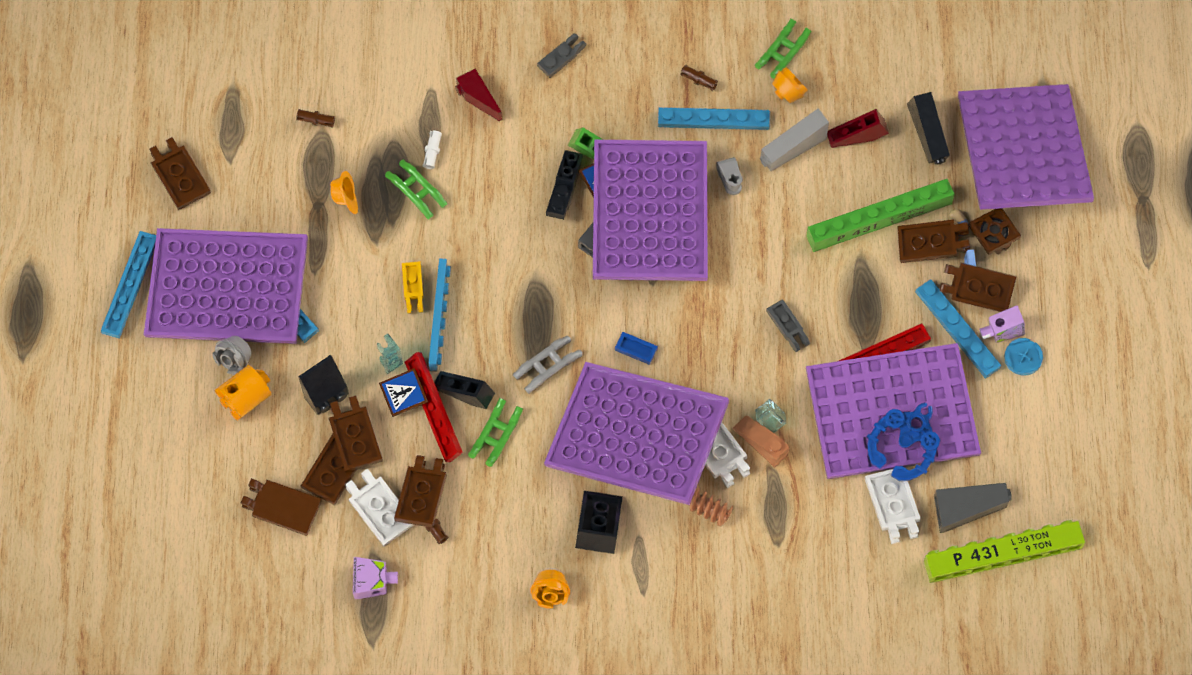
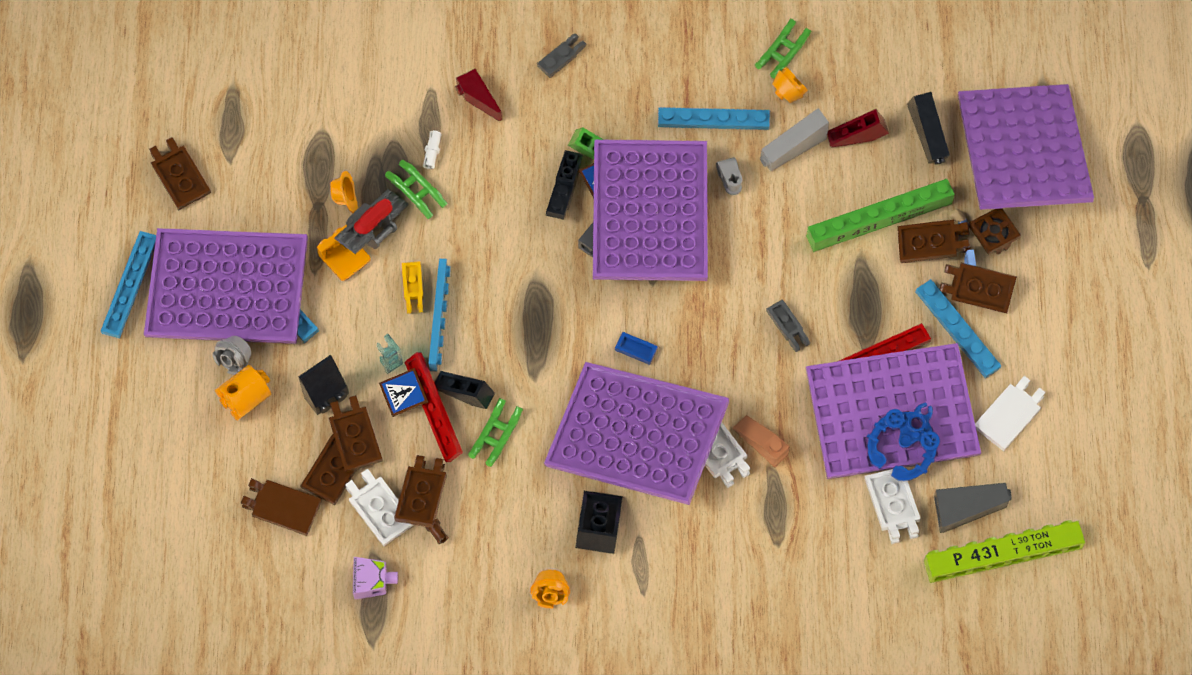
reddish brown pin [296,109,335,128] -> none
light grey piece [513,336,583,394] -> none
reddish brown pin [680,65,718,91] -> none
nougat piece [690,487,733,527] -> none
clear light blue panel [755,399,786,433] -> none
lavender torso [979,305,1025,343] -> none
dark azure tile [1004,338,1043,376] -> none
none -> light orange bracket [317,225,371,281]
none -> dark grey piece [335,189,409,254]
none -> white tile [975,376,1045,451]

